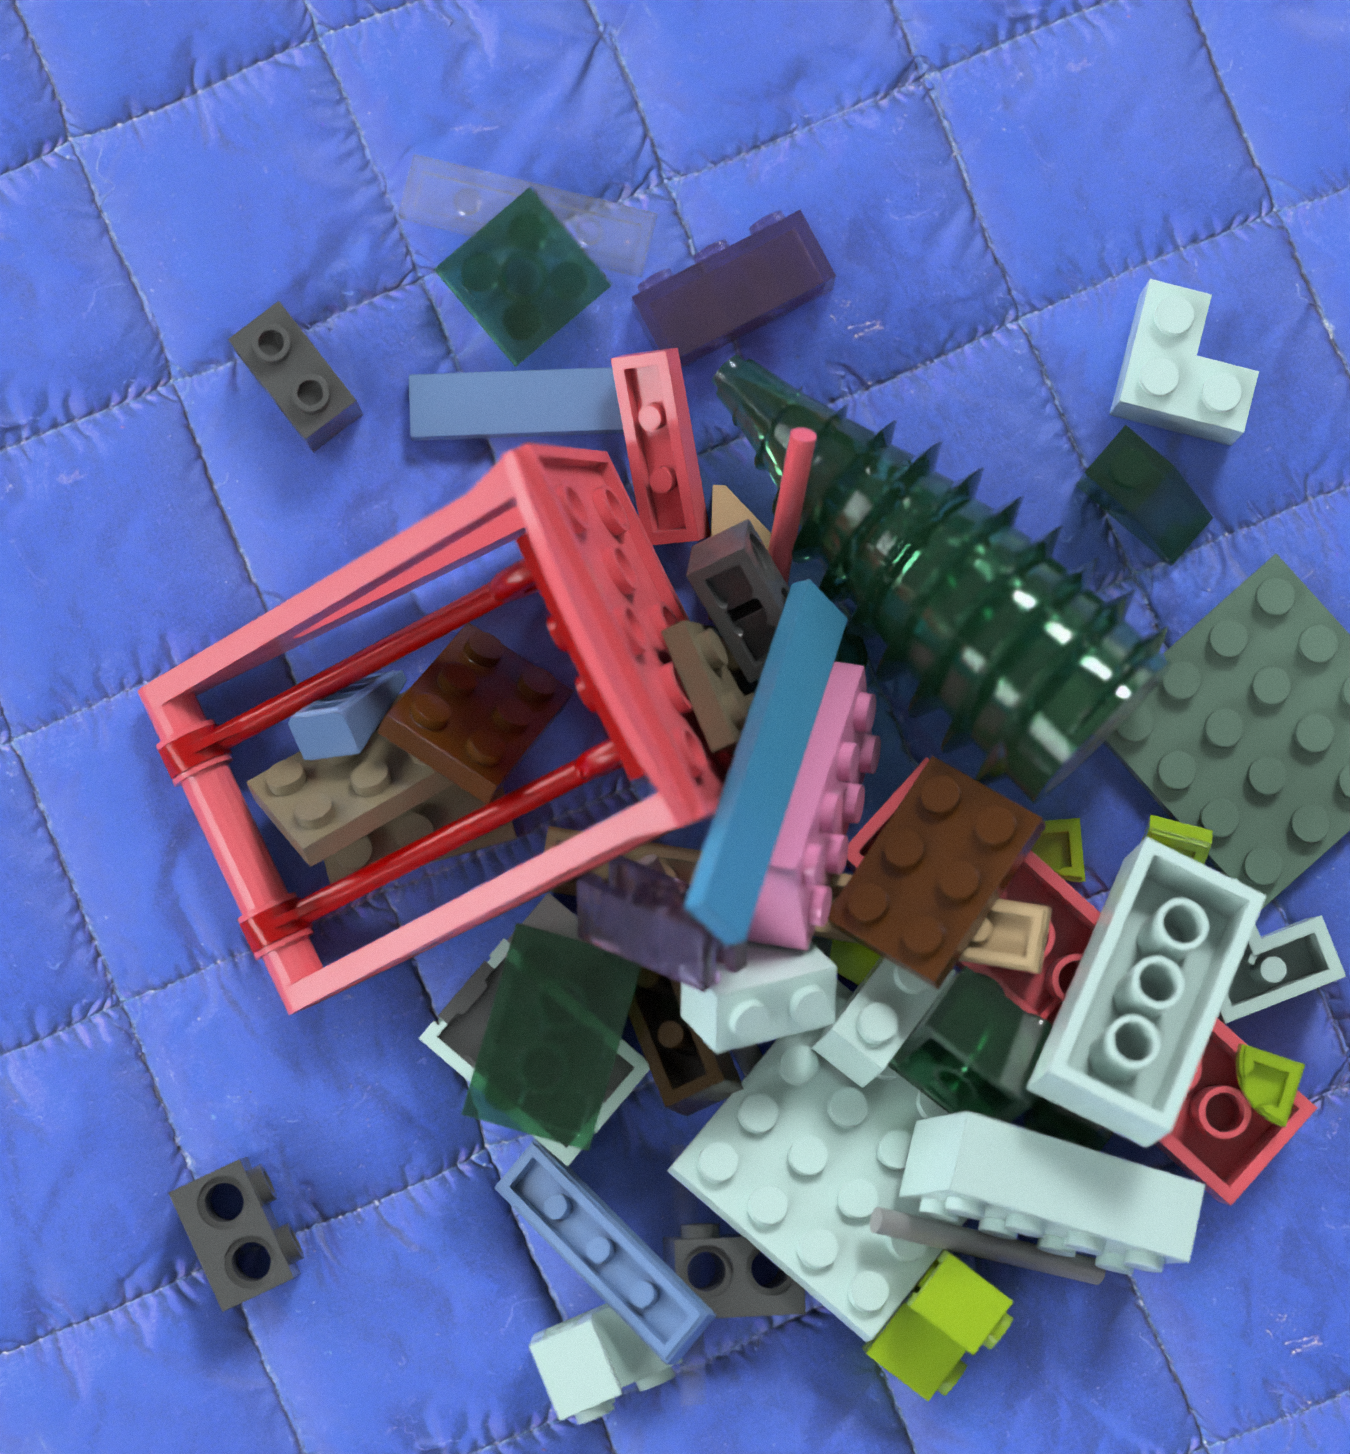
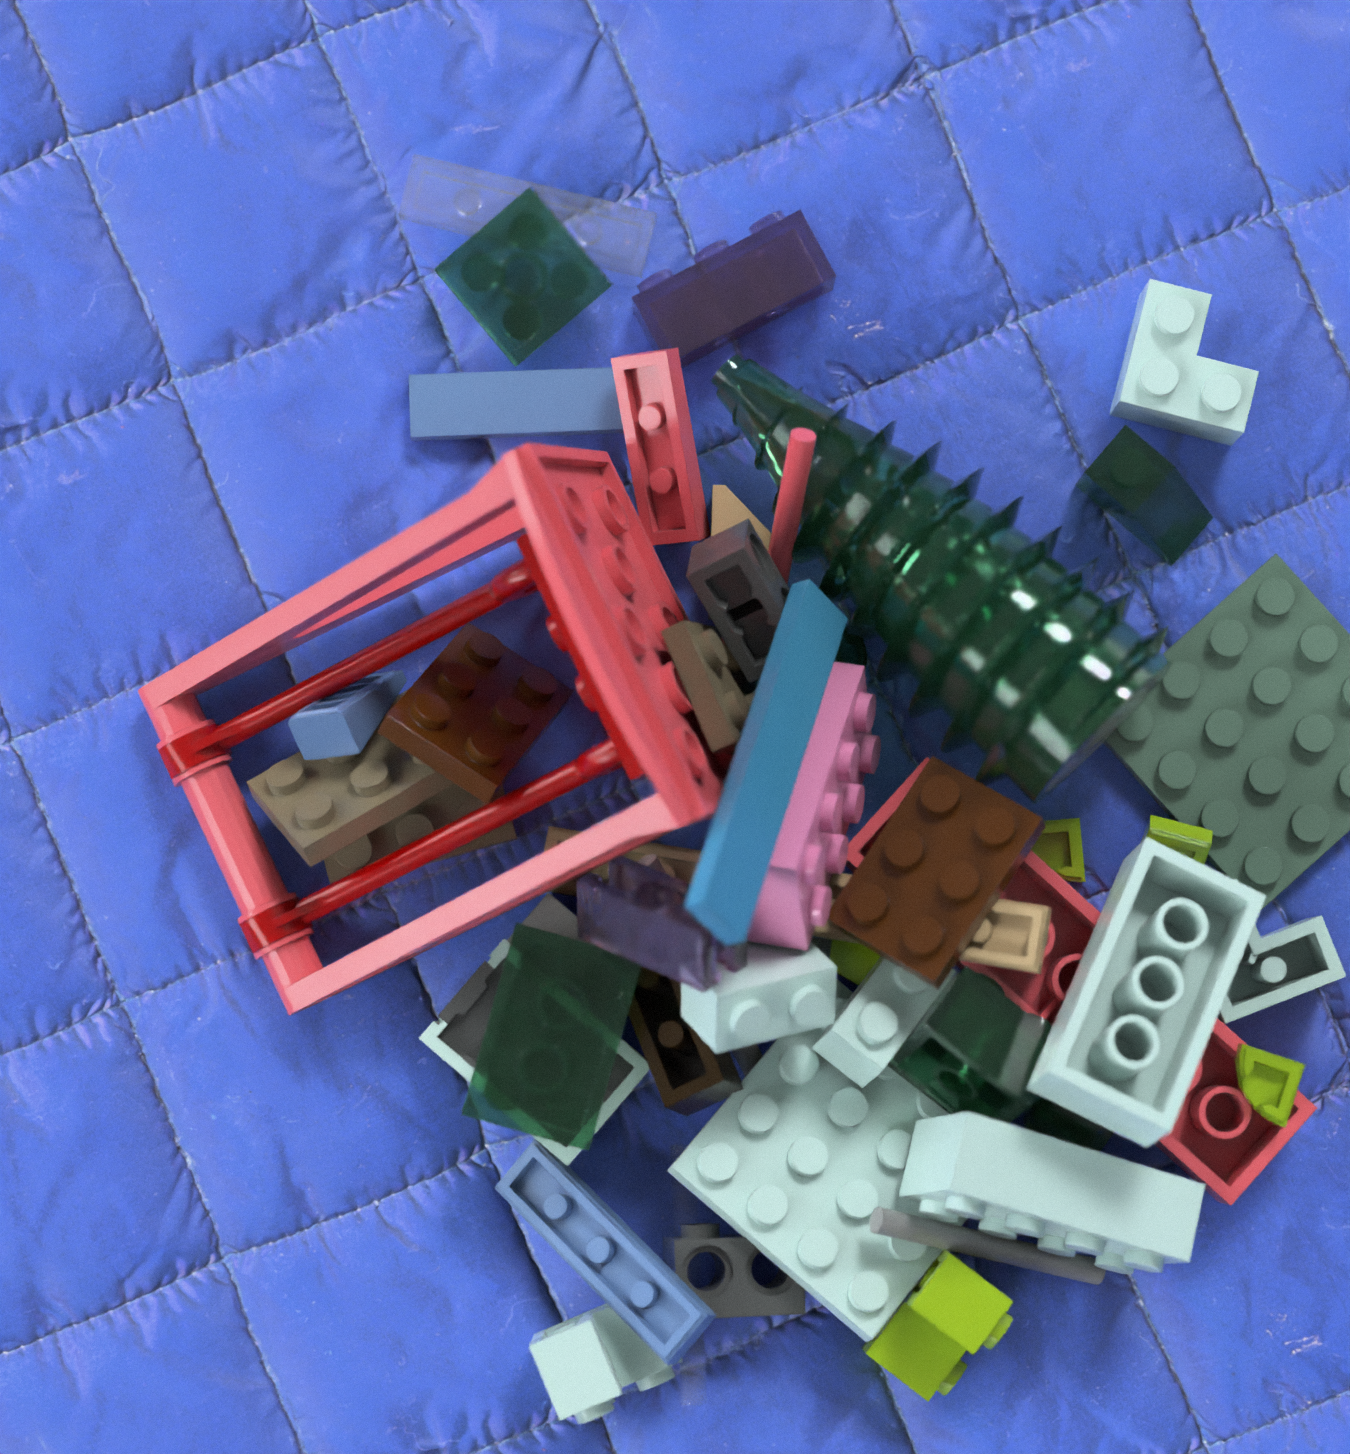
dark grey brick [169,1157,304,1312] -> none
dark grey brick [228,301,363,452] -> none

